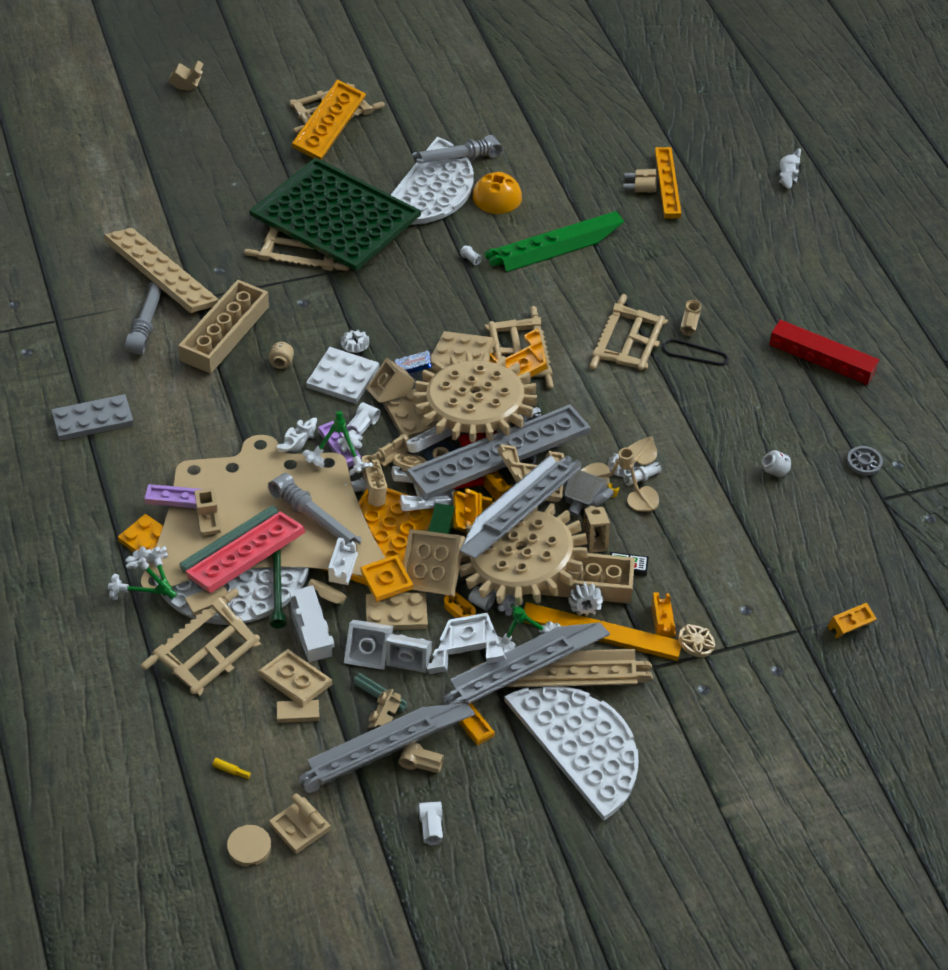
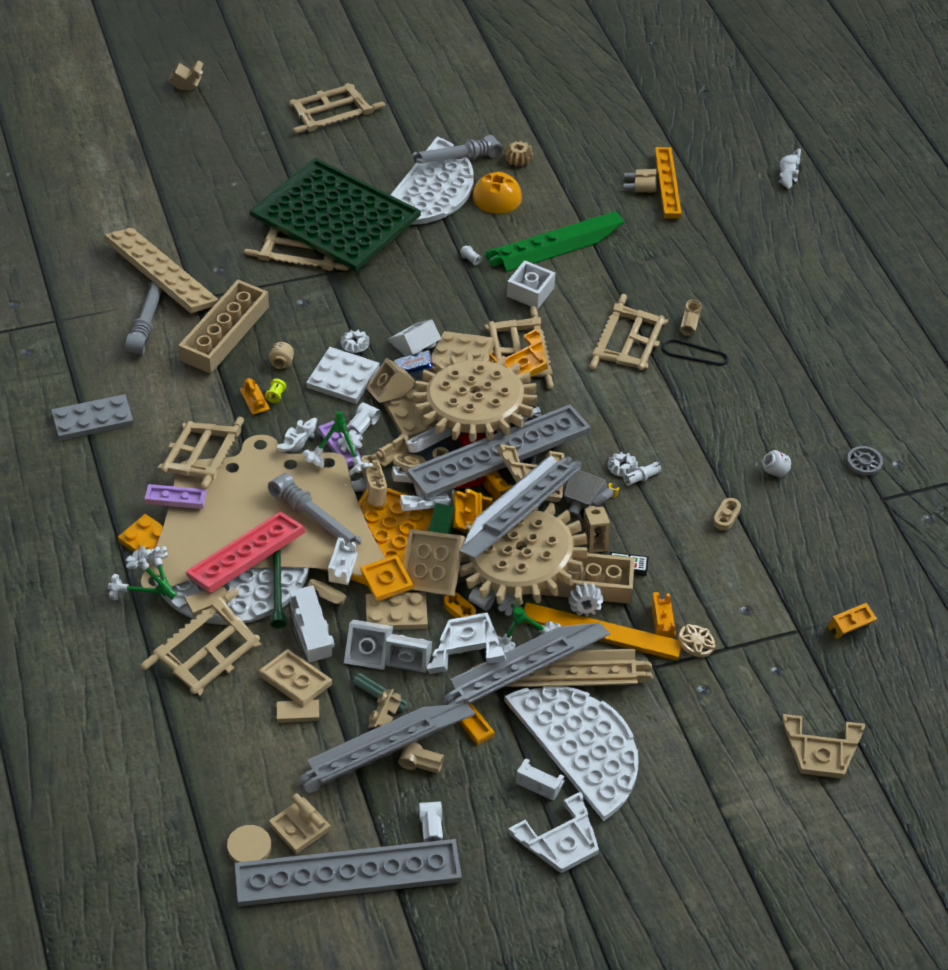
sand green axle [180,505,278,573] -> none
tan brick [195,488,221,536] -> none
yellow pin [212,758,251,780] -> none
light orange plate [291,79,366,161] -> none
tan plant [581,436,659,512] -> none
red brick [769,320,879,385] -> none
none -> tan piece [157,417,244,489]
none -> light grey plate [235,839,462,907]
none -> light orange hinge [240,378,270,415]
none -> neon yellow bush [265,379,287,403]
none -> white slope [388,319,441,357]
none -> tan gear [505,140,533,167]
none -> white brick [507,260,555,309]
none -> white wing [508,792,599,873]
none -> white hinge [516,759,565,801]
none -> tan plate [713,498,741,530]
none -> tan wing [782,714,865,779]

